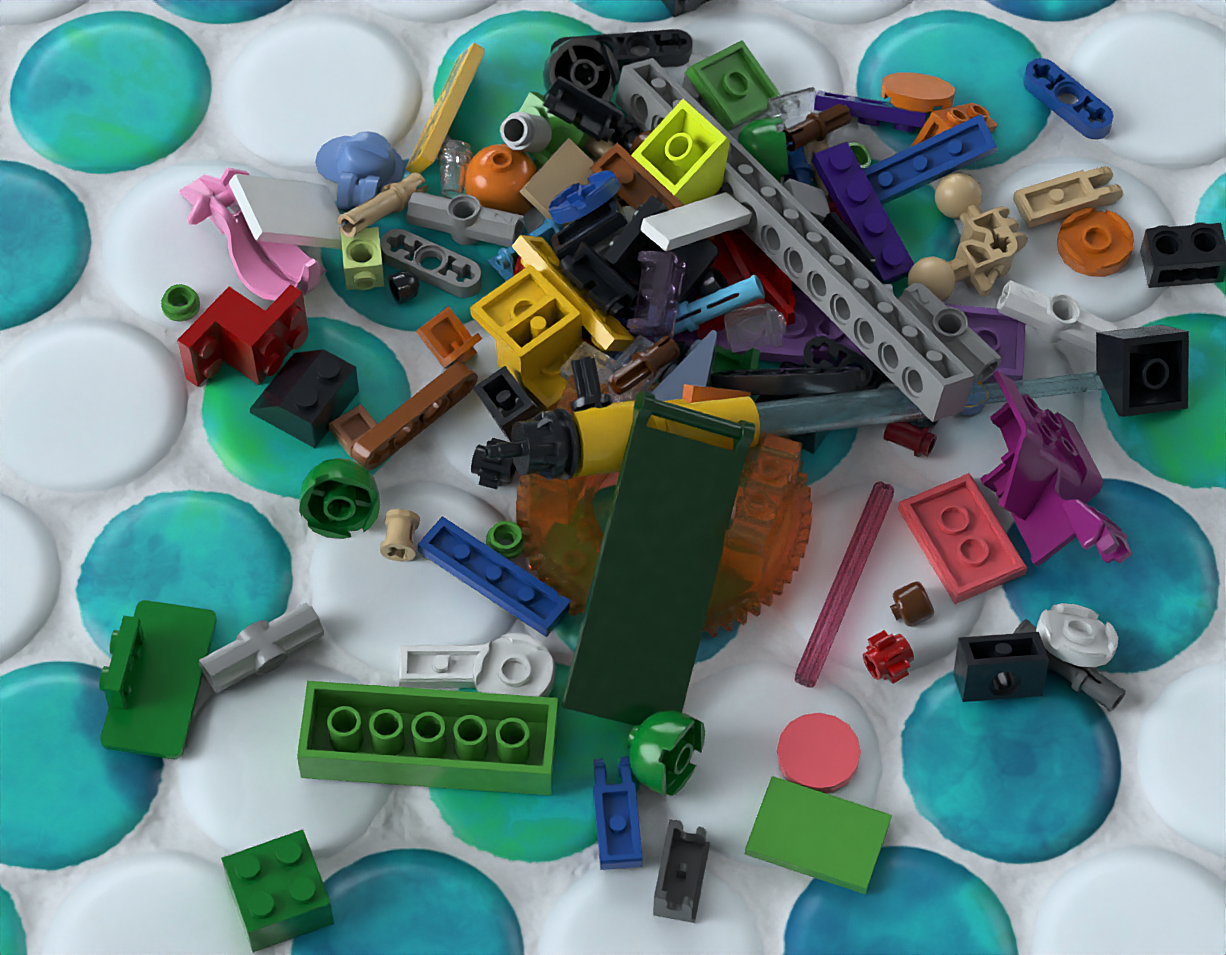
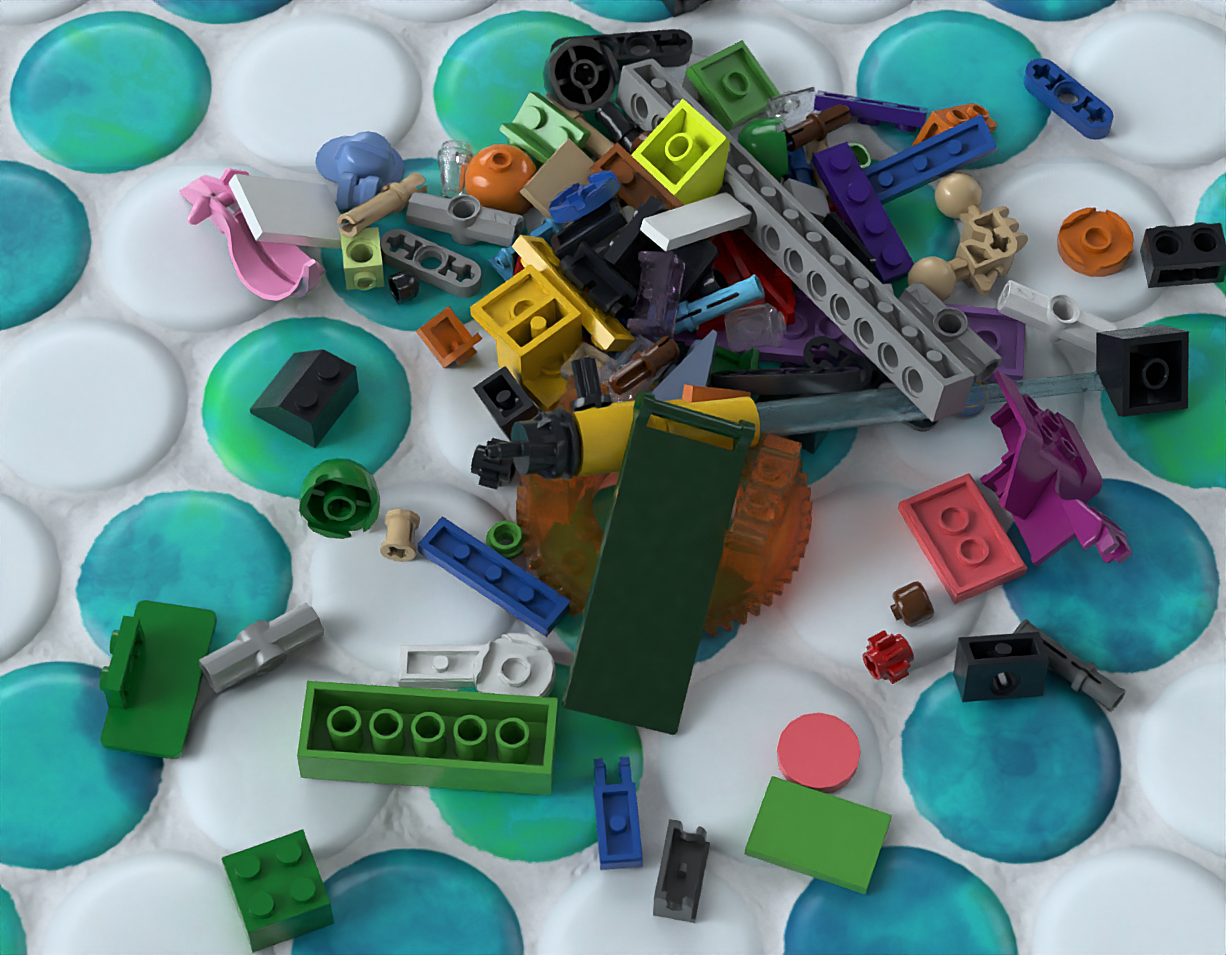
bright green plate [161,284,200,322] -> none
red bracket [177,284,309,387] -> none
nougat tile [328,404,377,458] -> none
dark orange beam [351,361,478,471] -> none
yellow tile [405,42,485,174] -> none
light grey brick [501,112,552,153] -> none
black hinge [542,76,624,142] -> none
green cylinder [627,710,705,797] -> none
clear pink axle [794,481,894,688] -> none
orange tile [881,72,955,113] -> none
dark red pin [883,416,937,458] -> none
tan hinge [1013,166,1124,229] -> none
white tile [1036,603,1118,667] -> none

